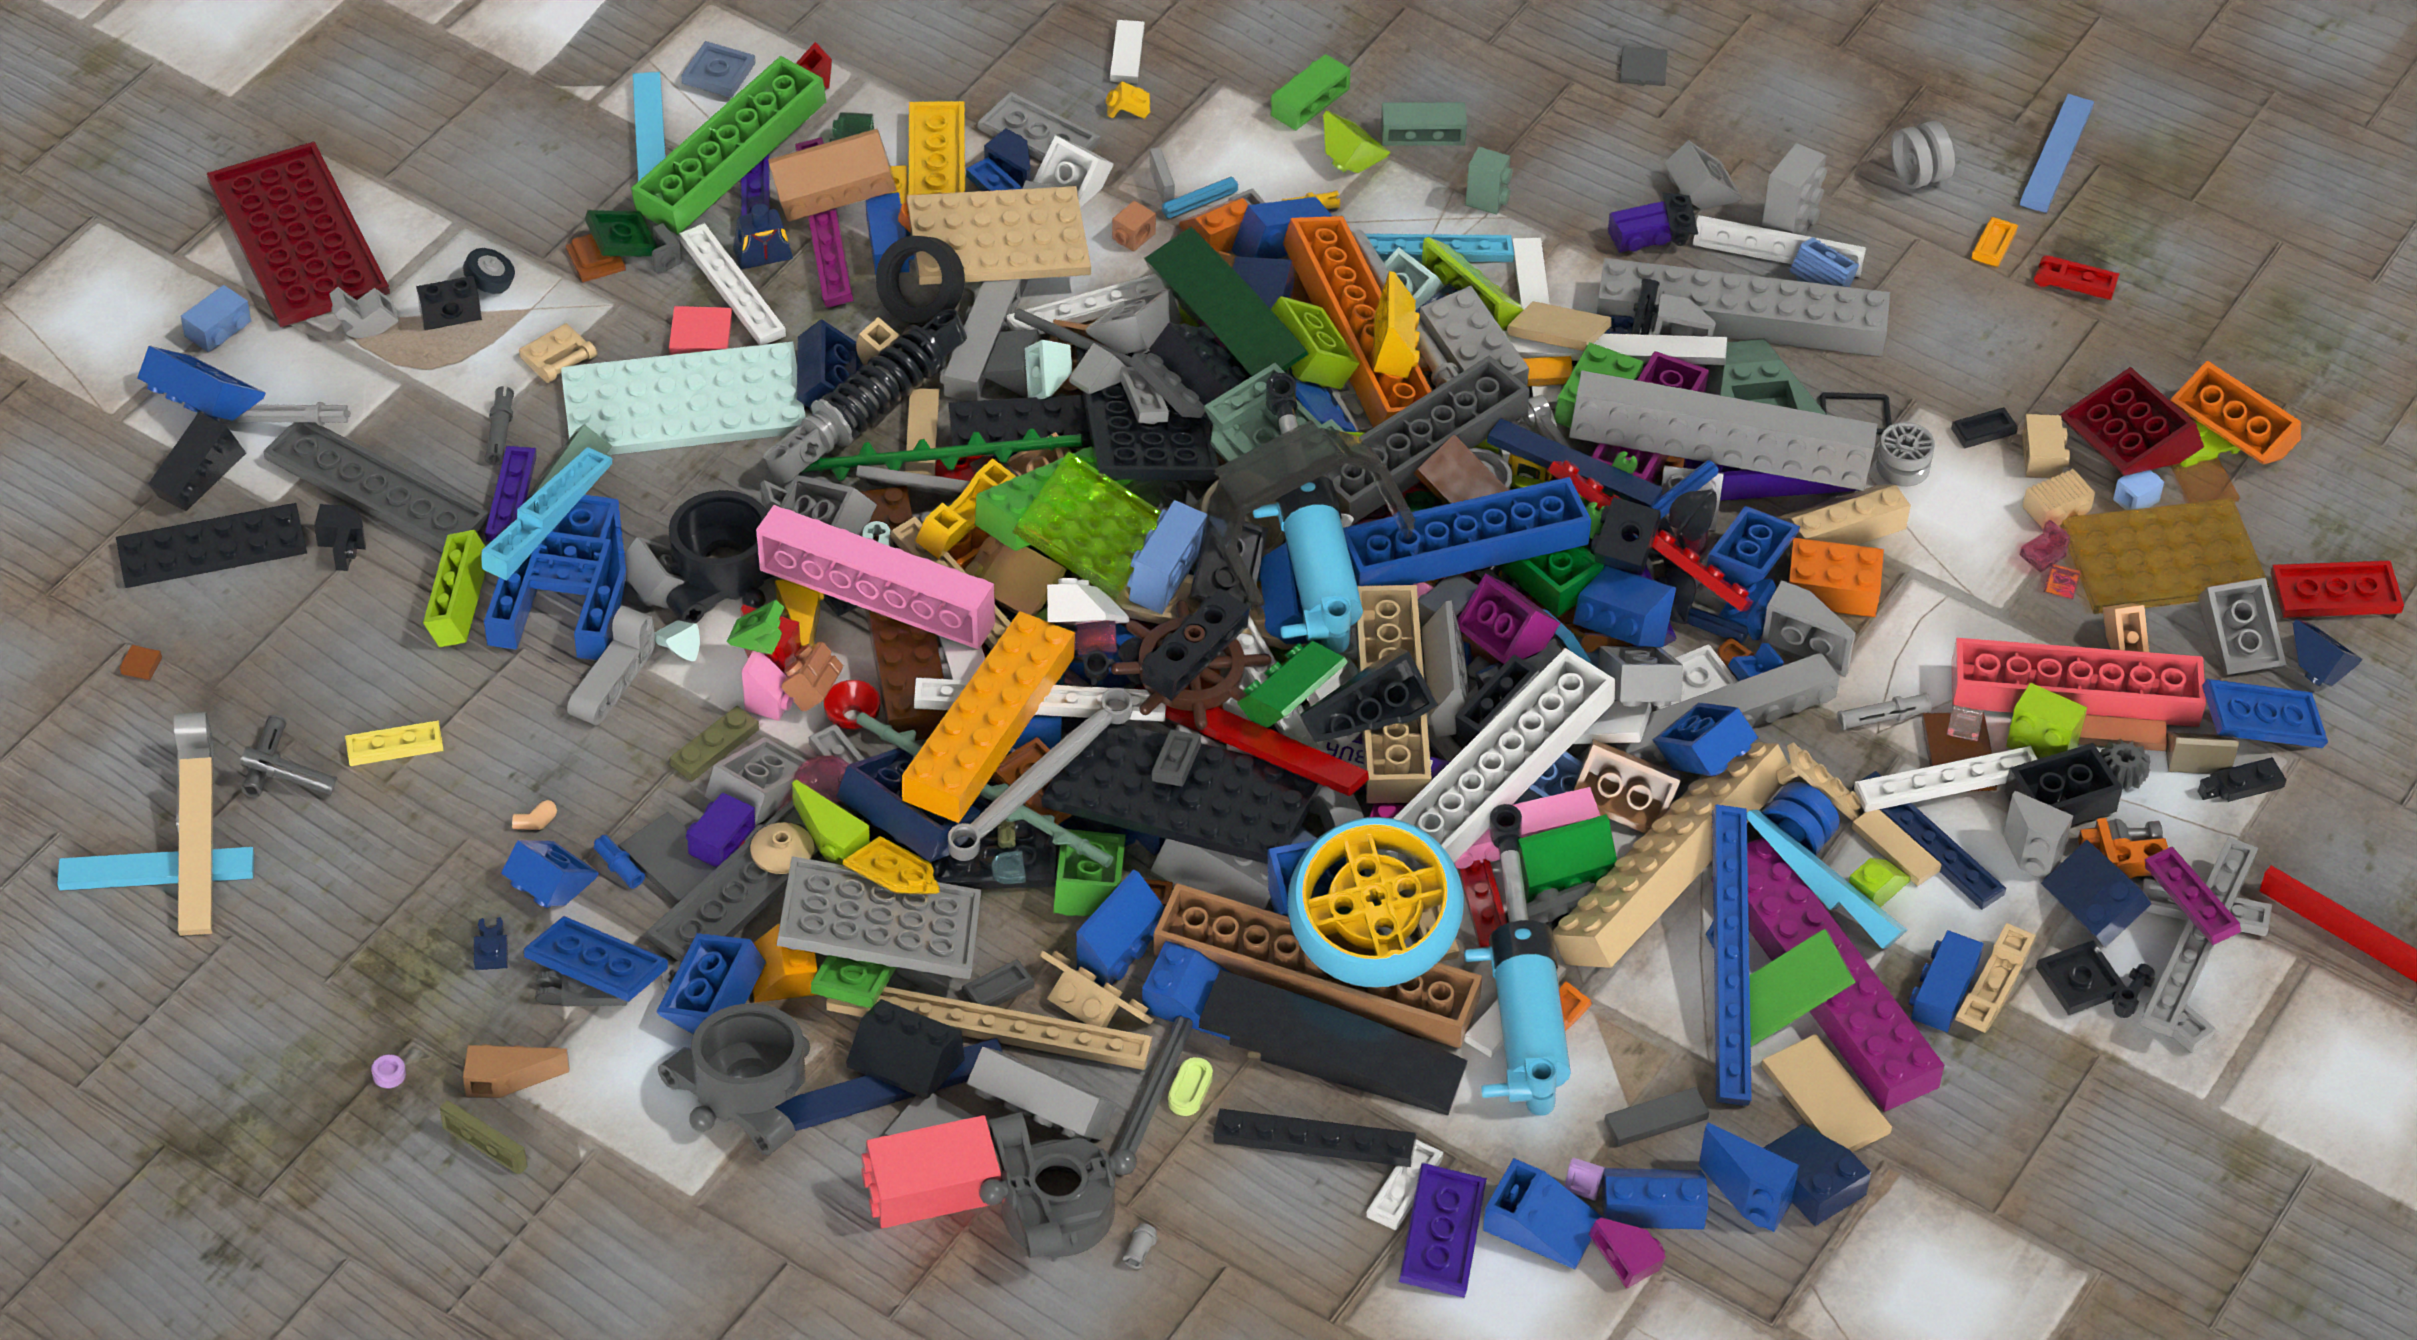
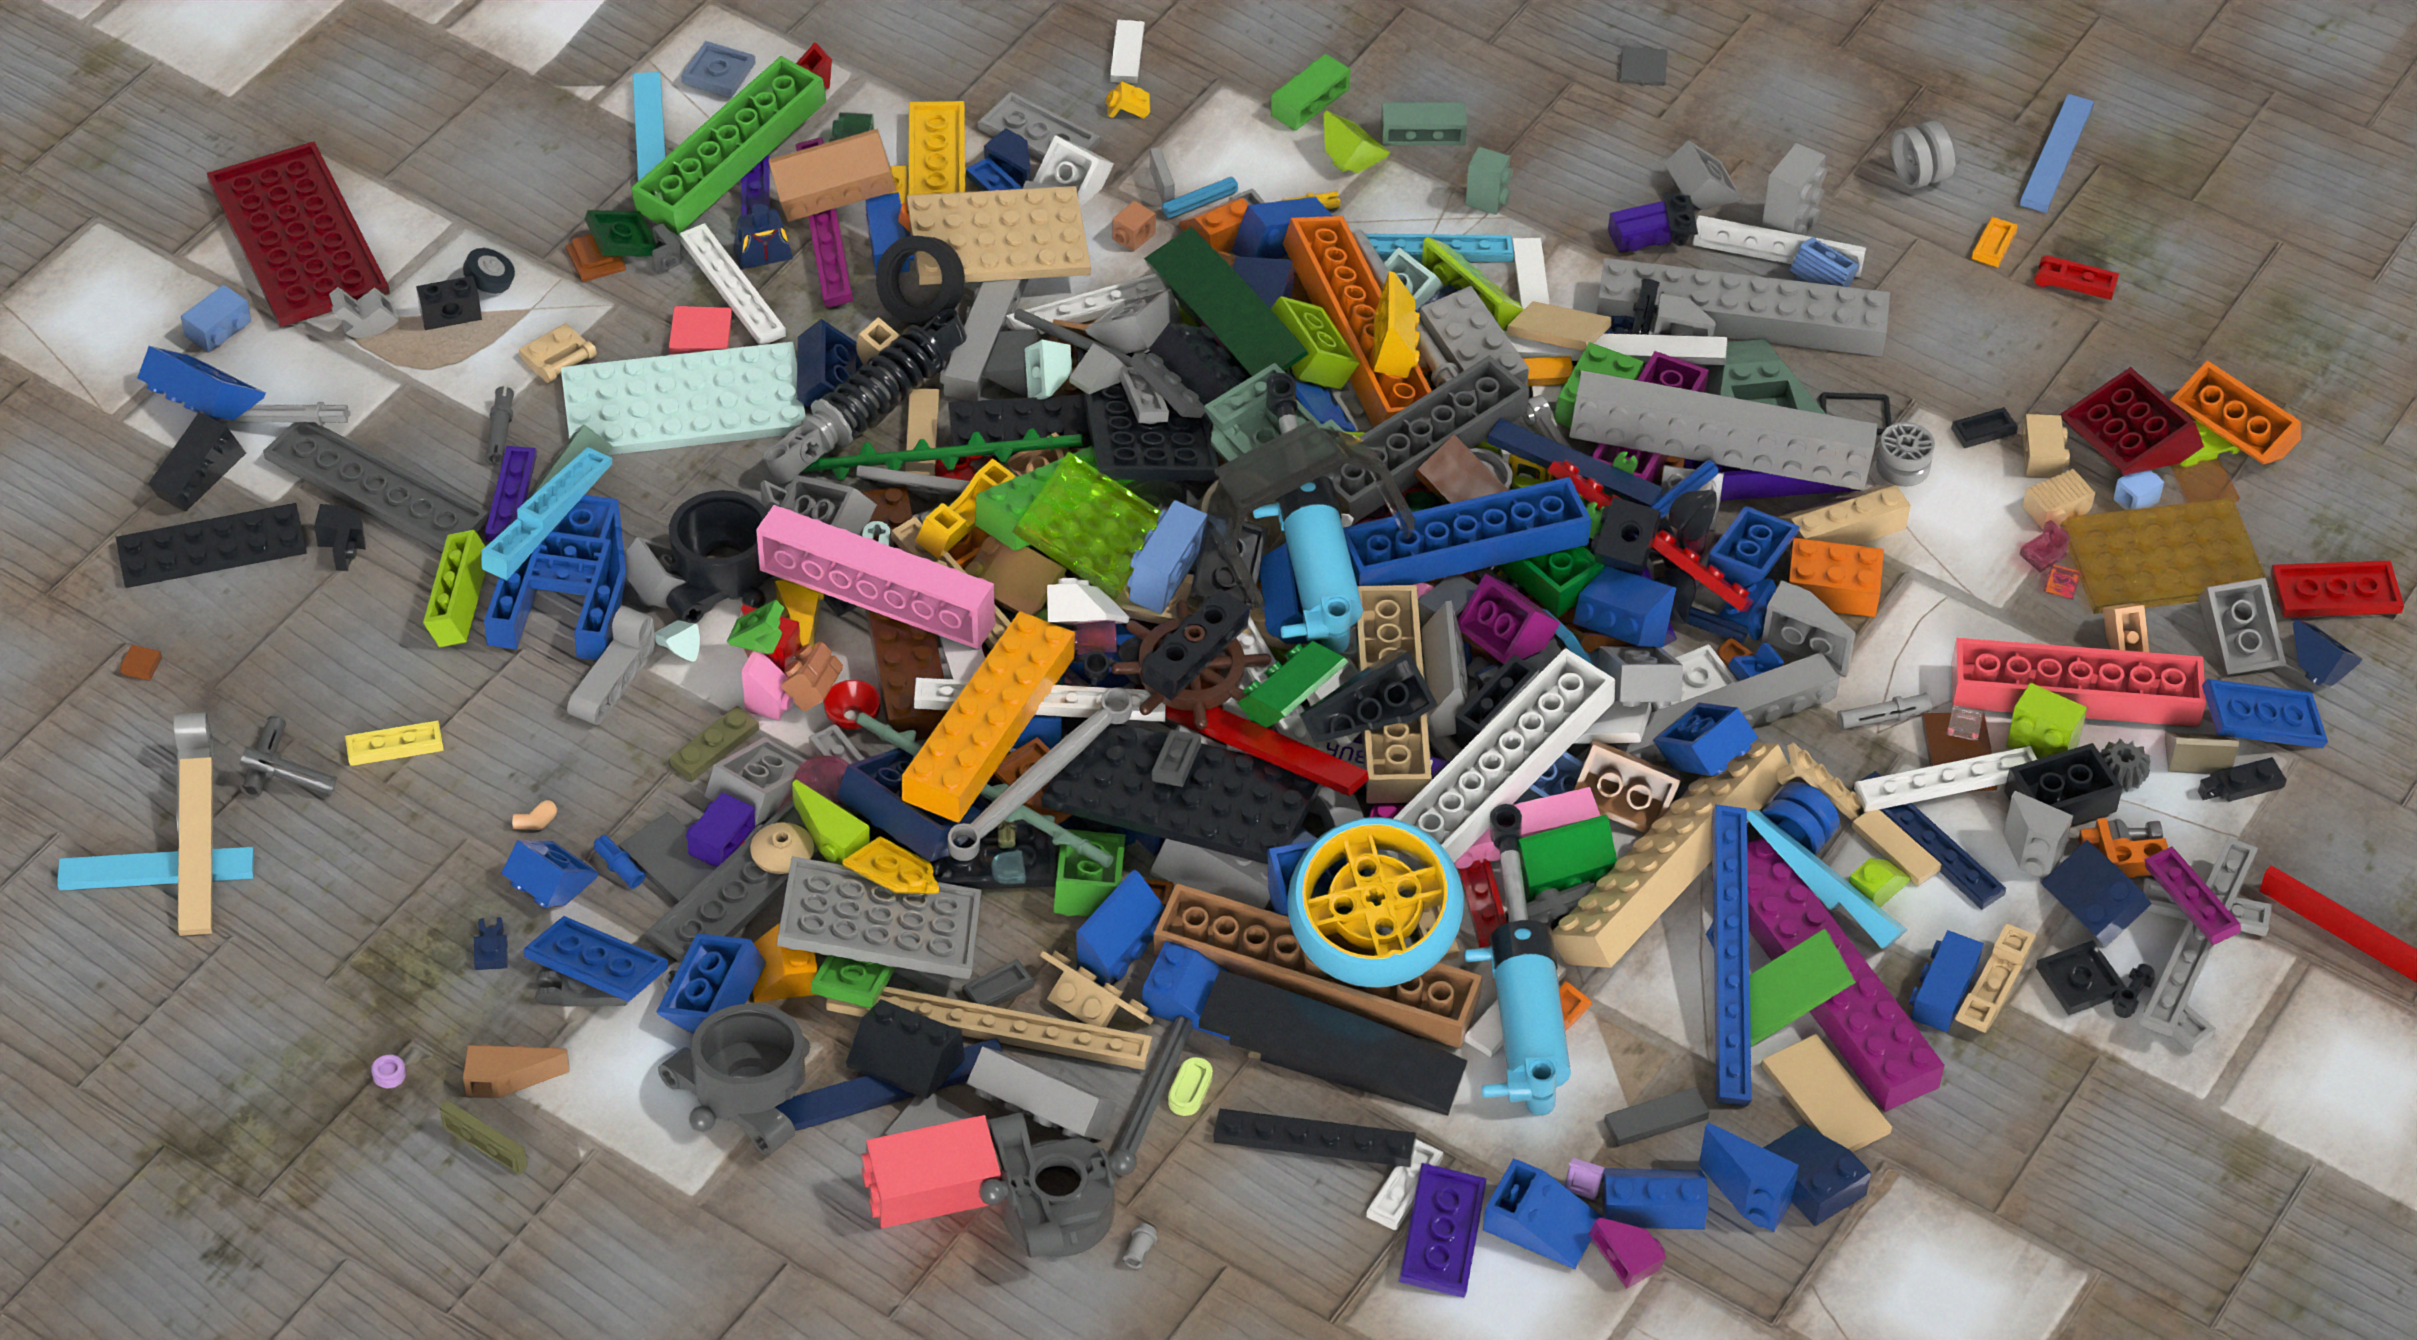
nougat tile [2079,714,2167,751] -> none

